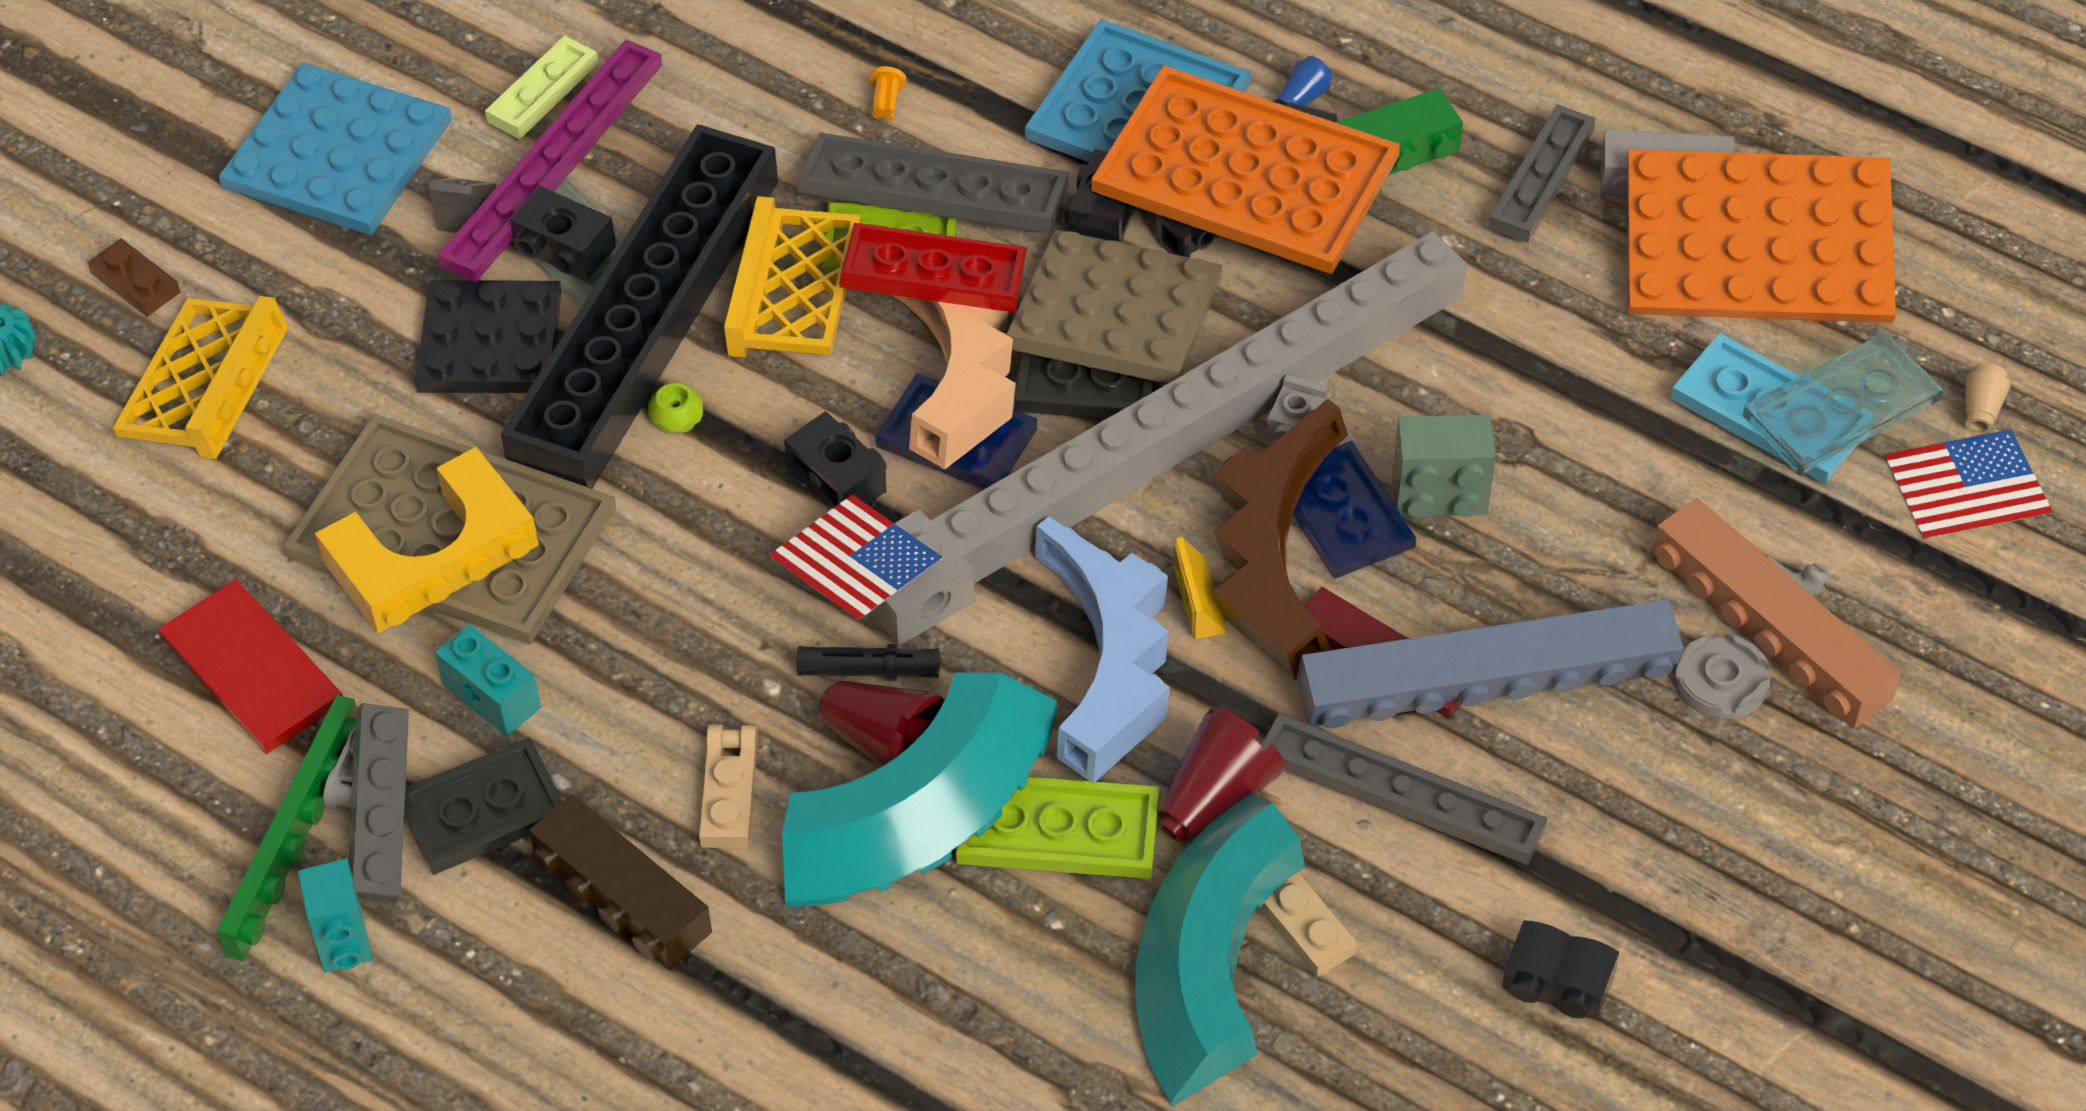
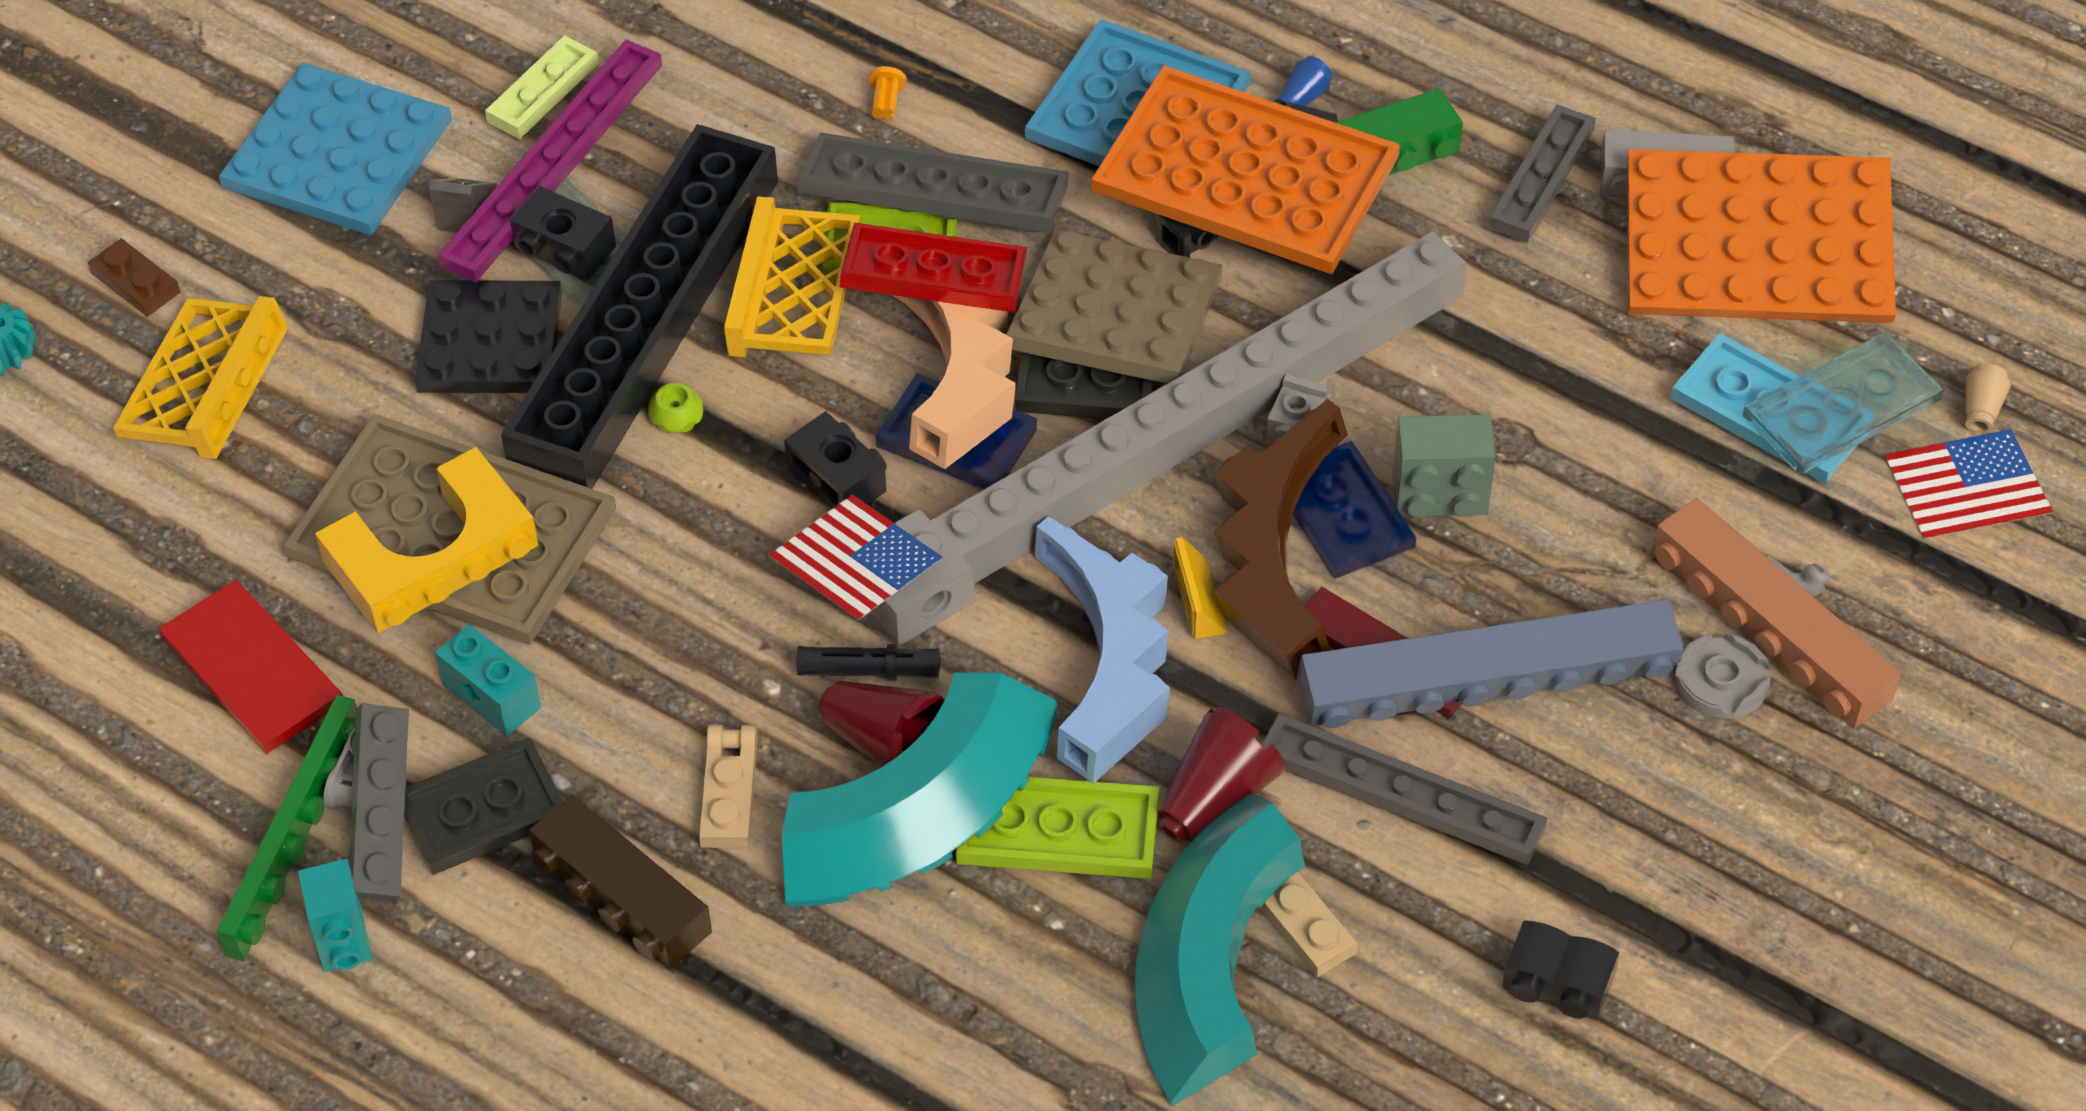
black brick [1064,148,1136,243] -> none

